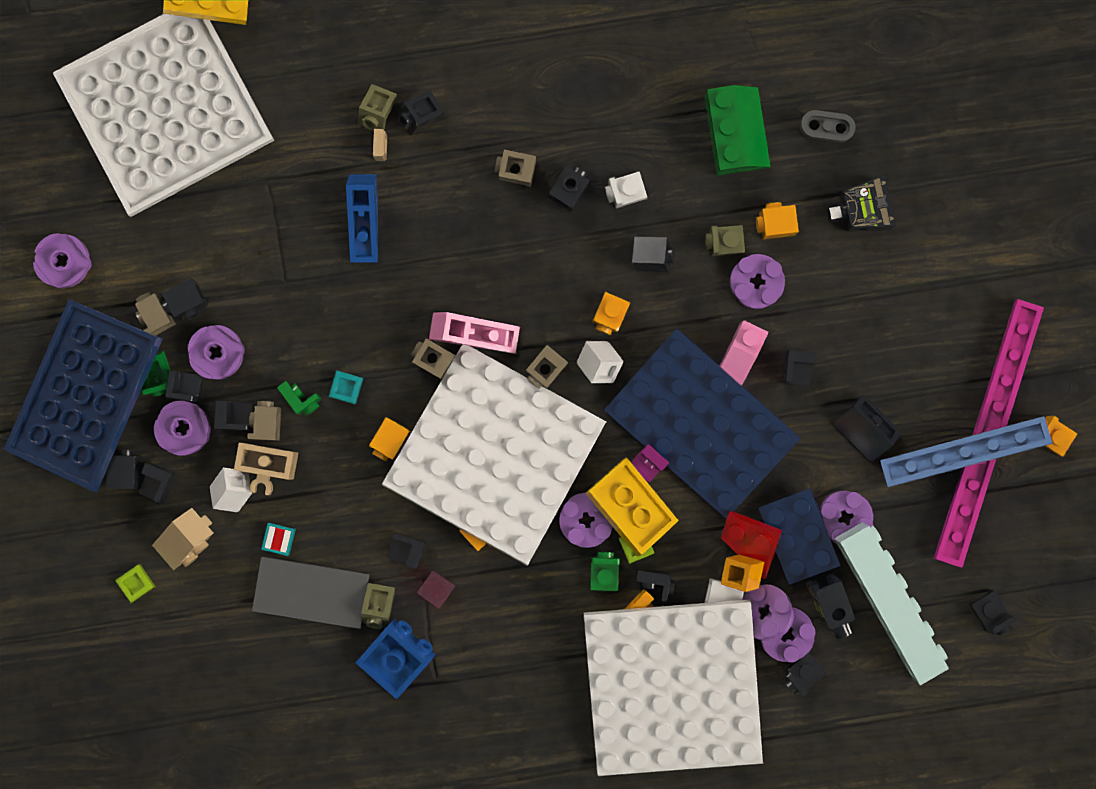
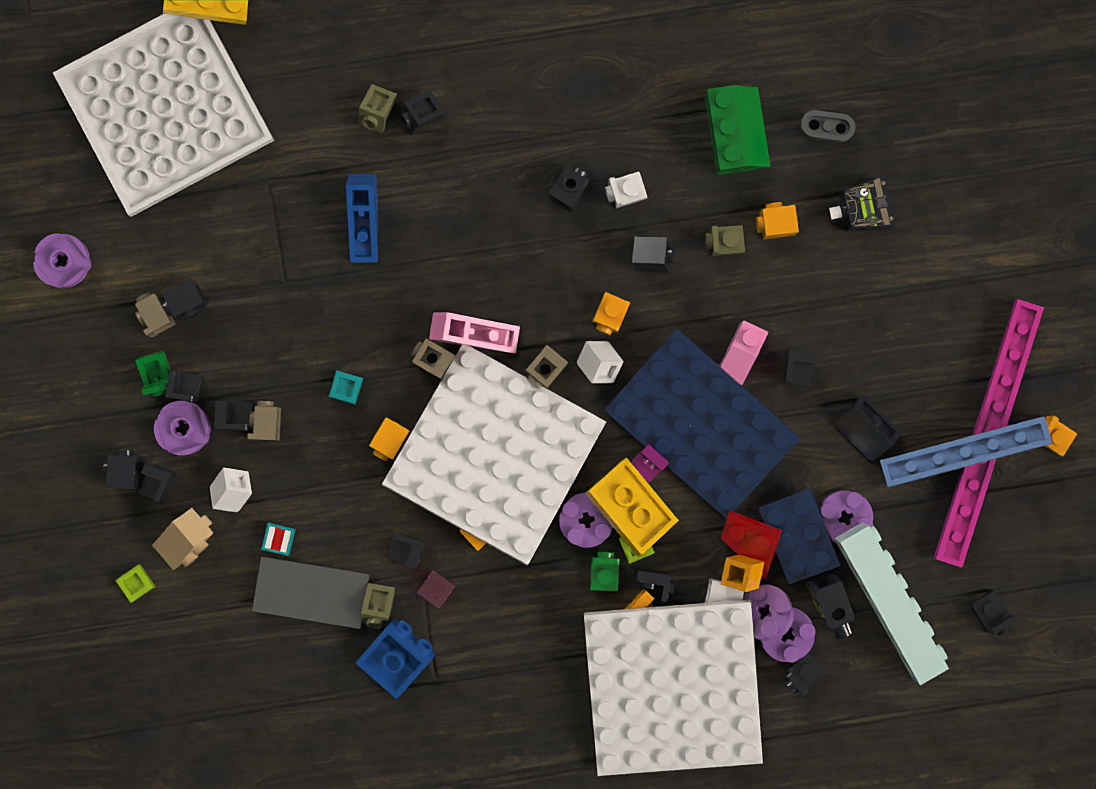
dark blue plate [4,299,163,492] -> none
medium lavender plate [188,325,245,380] -> none
tan brick [234,443,299,495] -> none
green bracket [277,381,321,416] -> none
tan tile [373,129,387,161] -> none
dark tan brick [495,150,536,187] -> none
medium lavender plate [729,254,785,309] -> none

